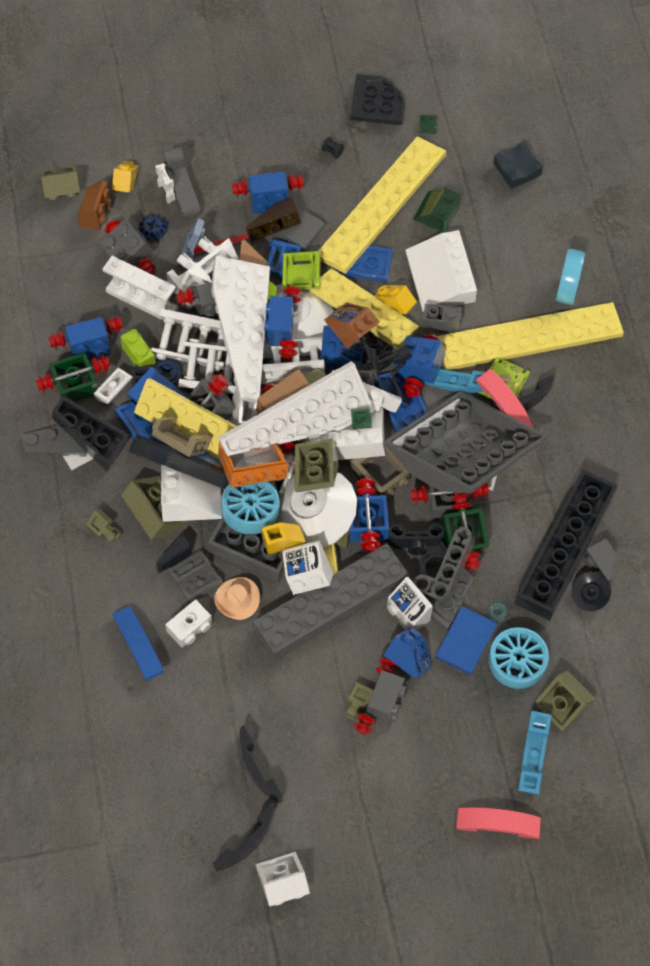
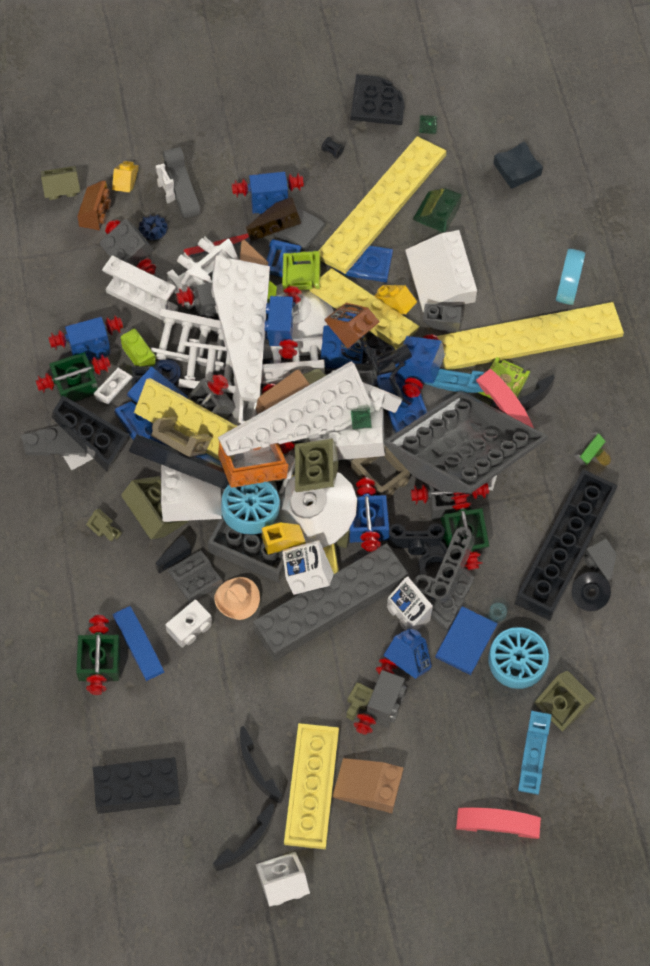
sand blue plate [178,218,205,266] -> none
none -> dark green brick [76,615,120,695]
none -> black brick [93,757,180,814]
none -> light yellow plate [284,723,339,850]
none -> medium nougat slope [332,758,404,813]
none -> piece [574,432,611,466]

